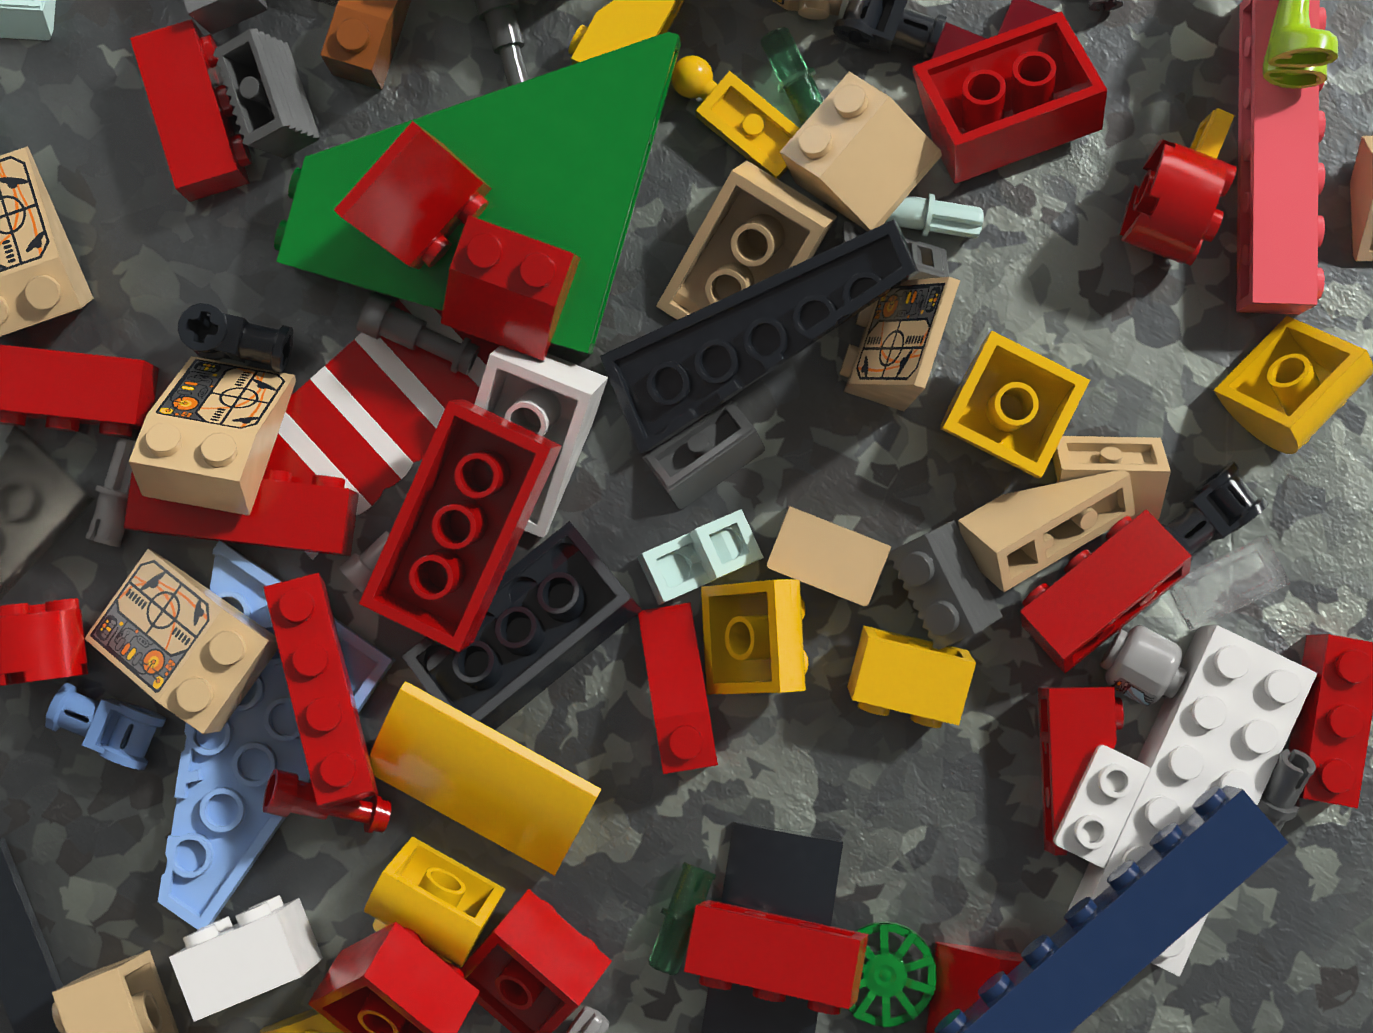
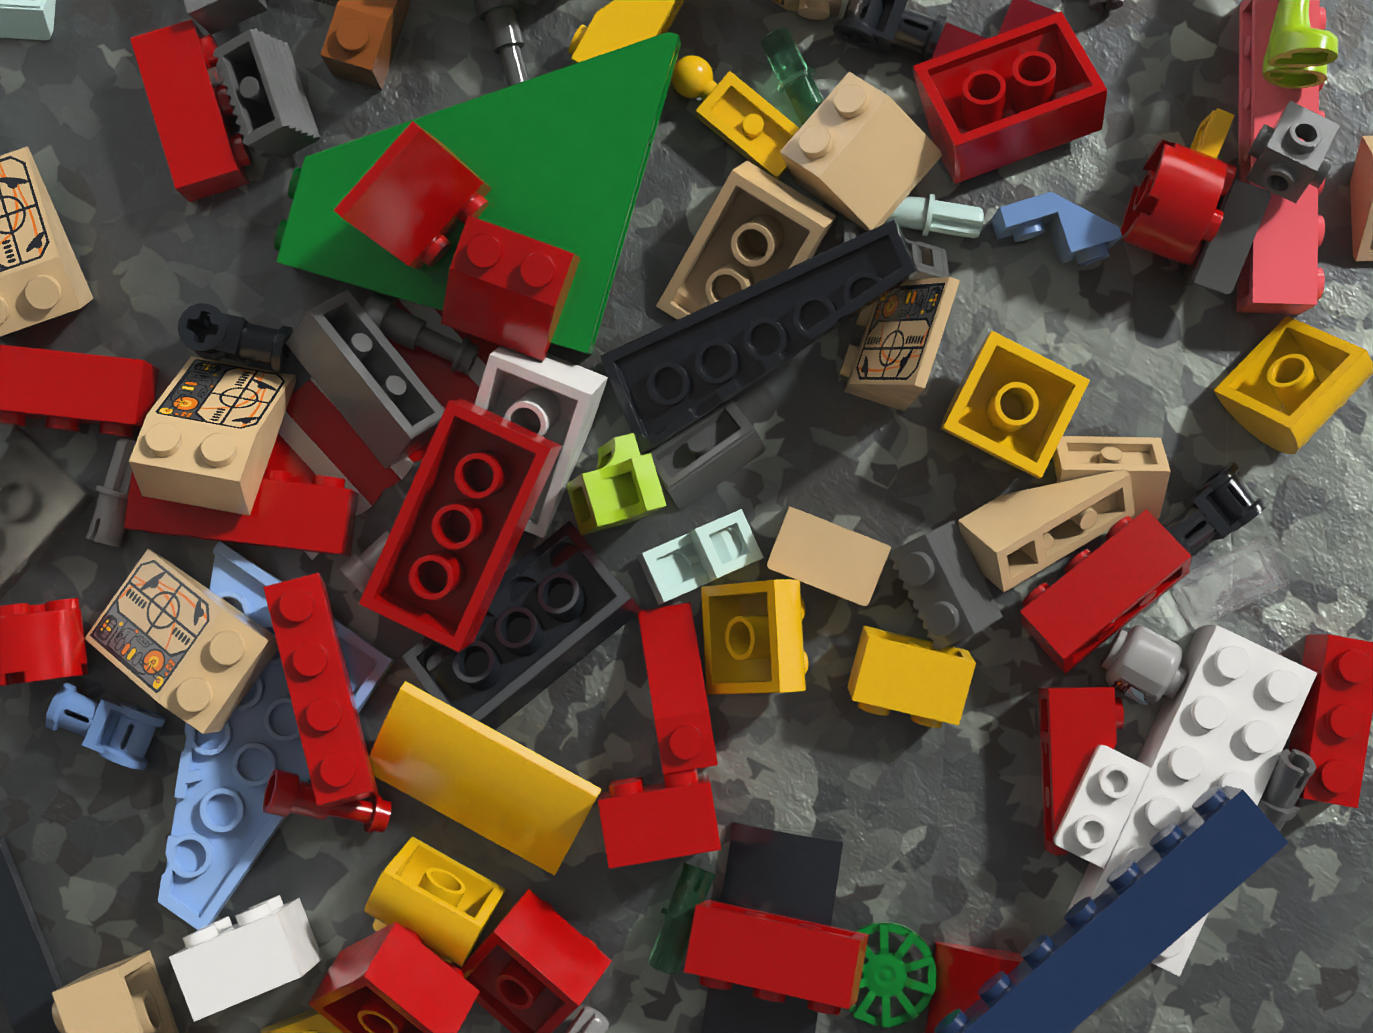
none -> dark grey brick [285,290,444,469]
none -> lime brick [566,433,667,536]
none -> red brick [598,769,721,869]
none -> medium blue slope [991,192,1122,266]
none -> dark grey slope [1182,179,1271,294]
none -> dark grey brick [1246,101,1340,204]

